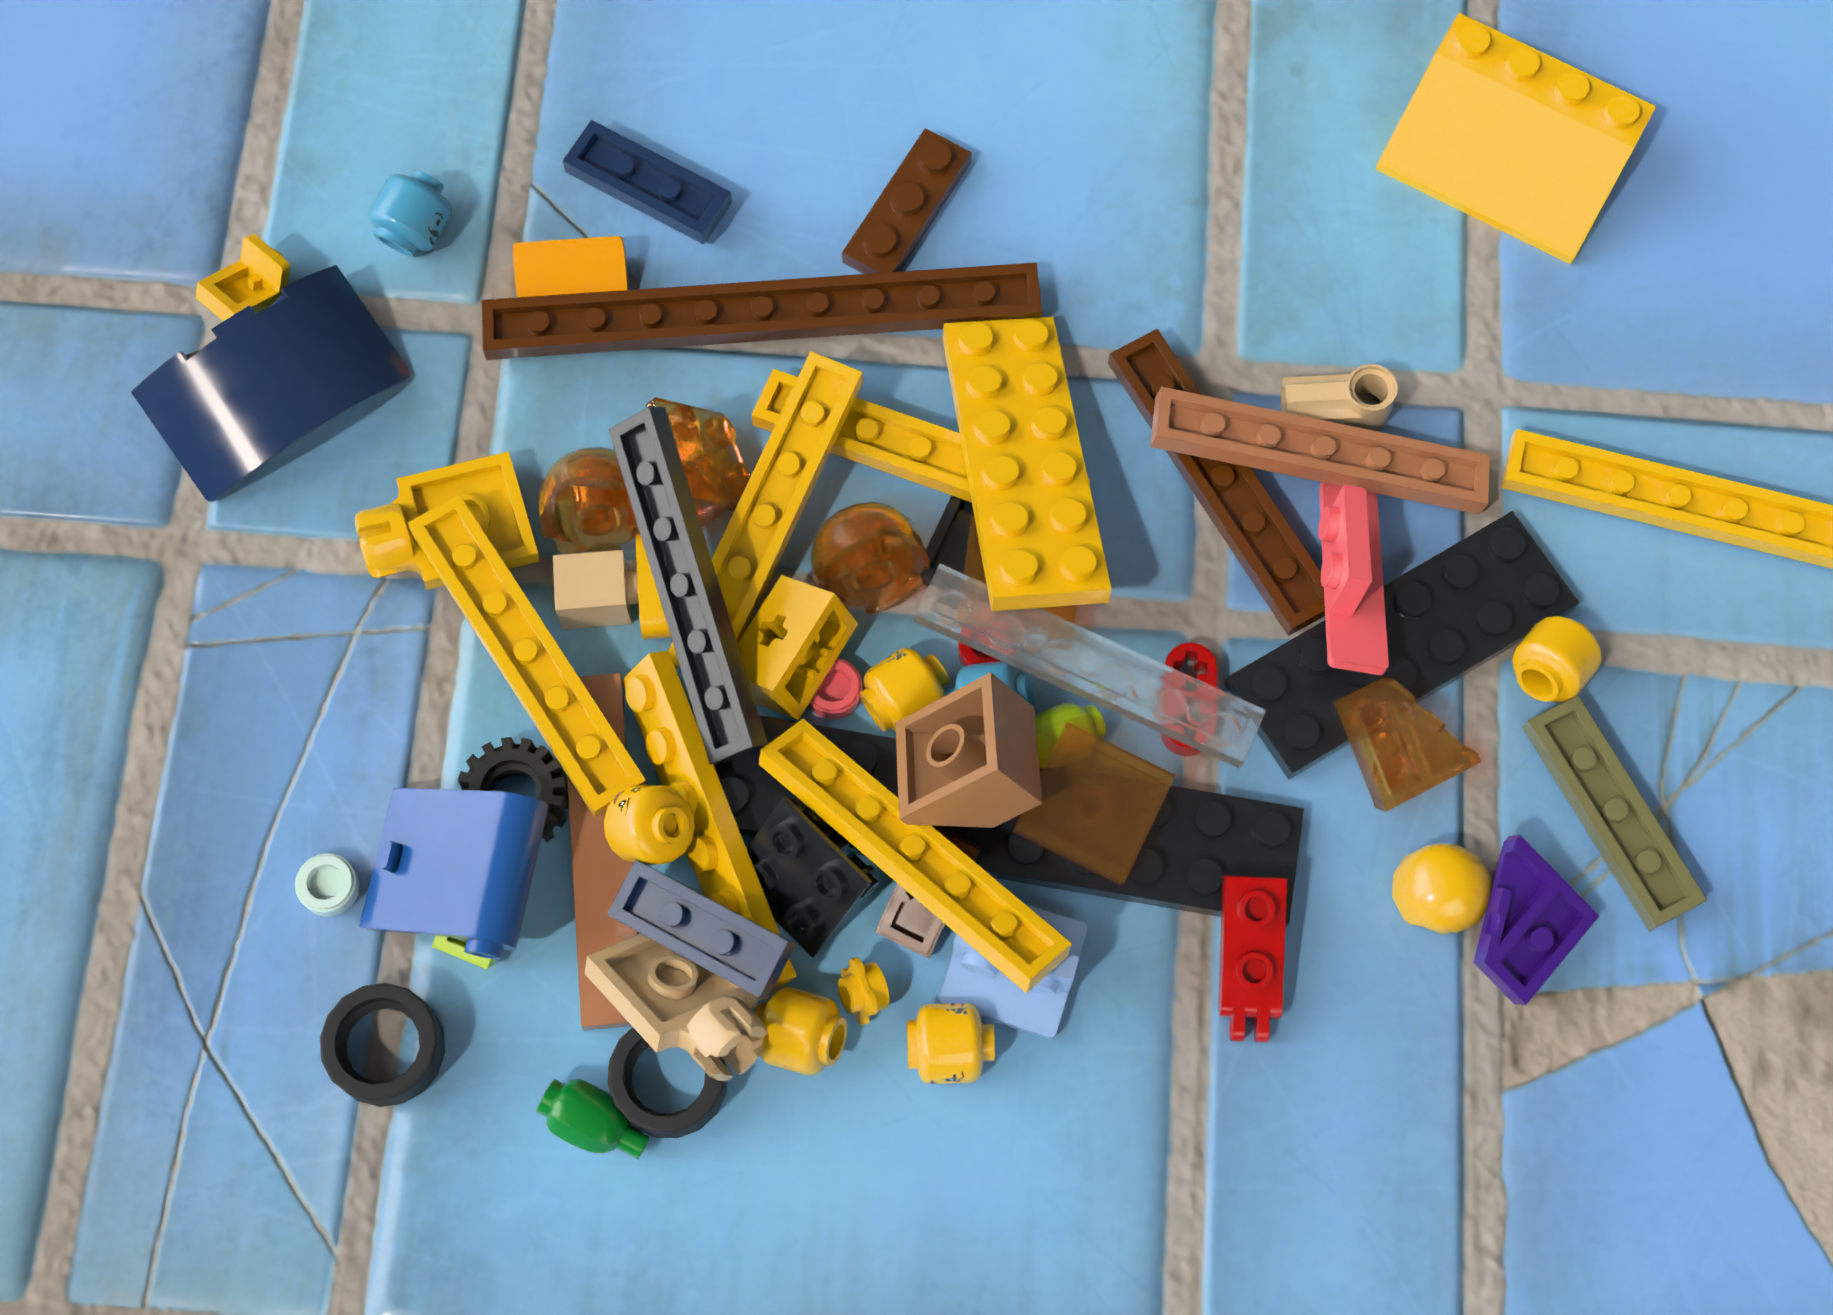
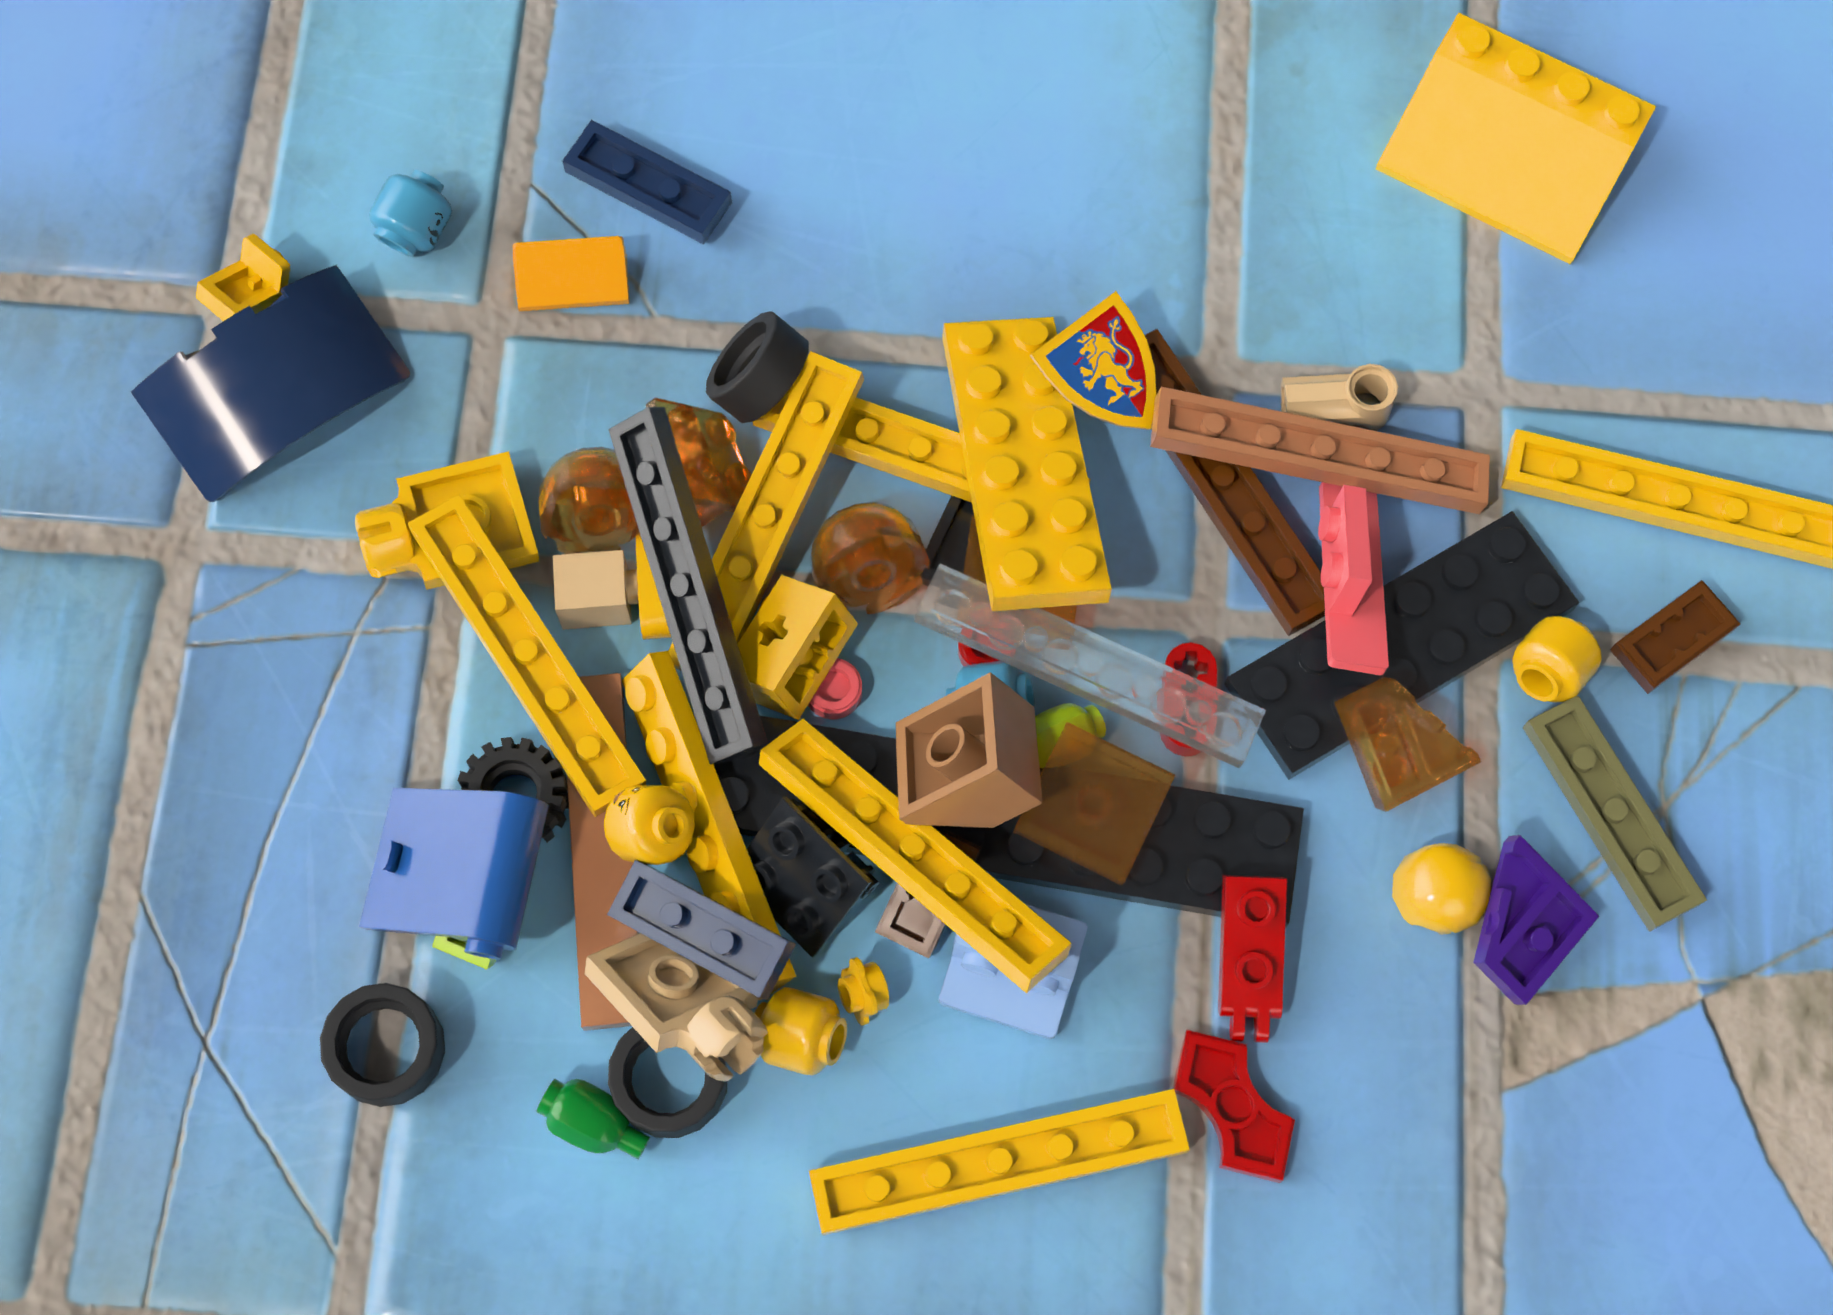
light aqua tile [295,853,360,917] -> none
reddish brown plate [482,262,1042,360] -> none
reddish brown plate [842,128,972,274] -> none
yellow head [859,647,950,732] -> none
yellow head [907,1003,995,1084] -> none
none -> black tyre [706,311,809,423]
none -> yellow plate [809,1089,1190,1236]
none -> shield [1030,291,1156,430]
none -> red tile [1172,1030,1295,1183]
none -> reddish brown plate [1610,580,1741,694]

